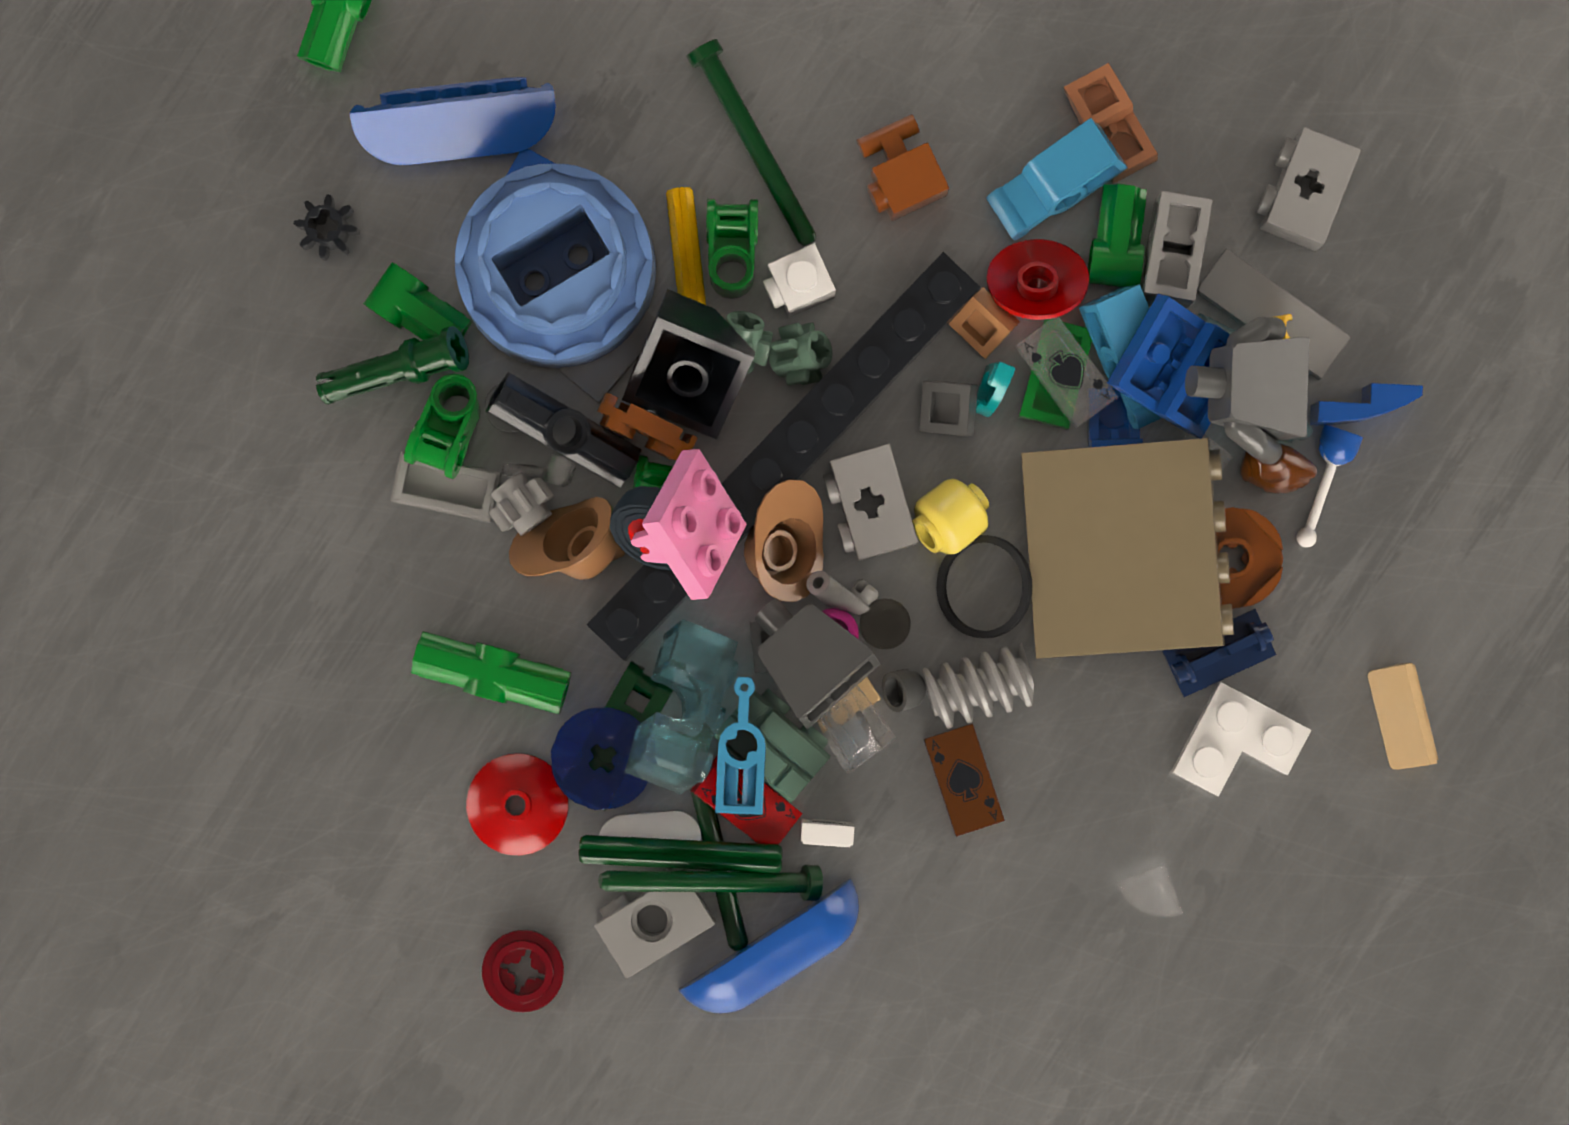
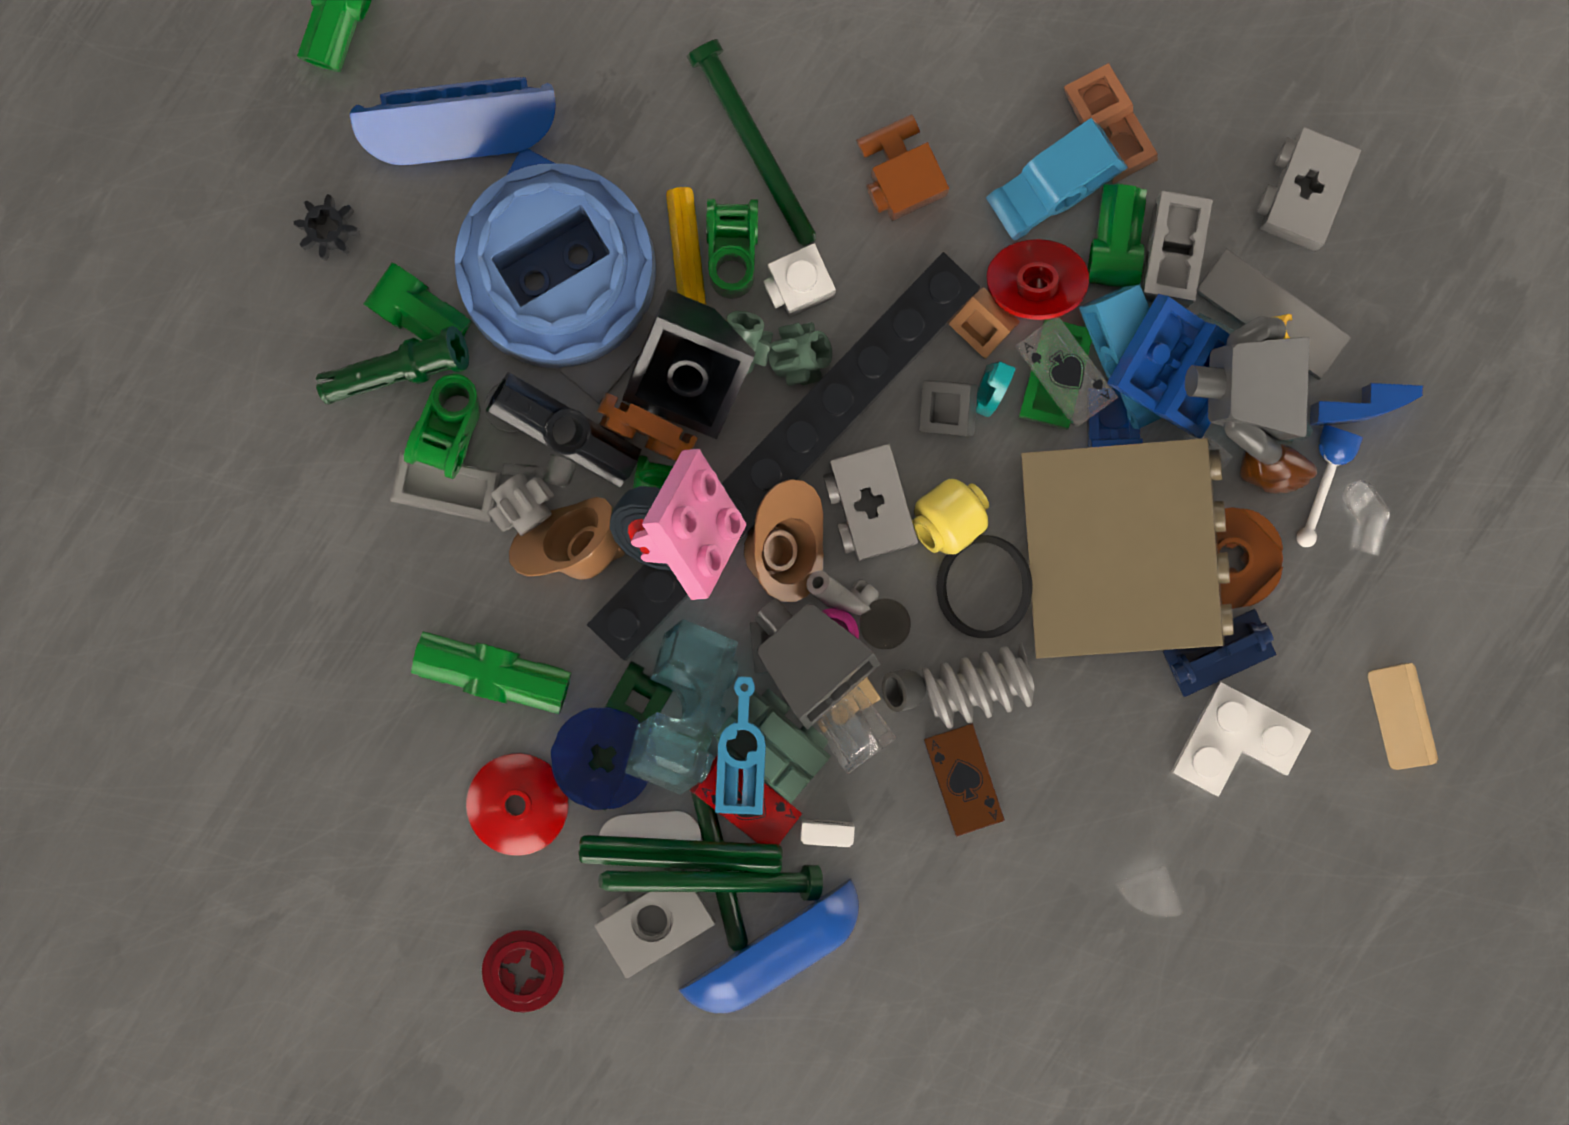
none -> clear arm [1342,481,1390,556]

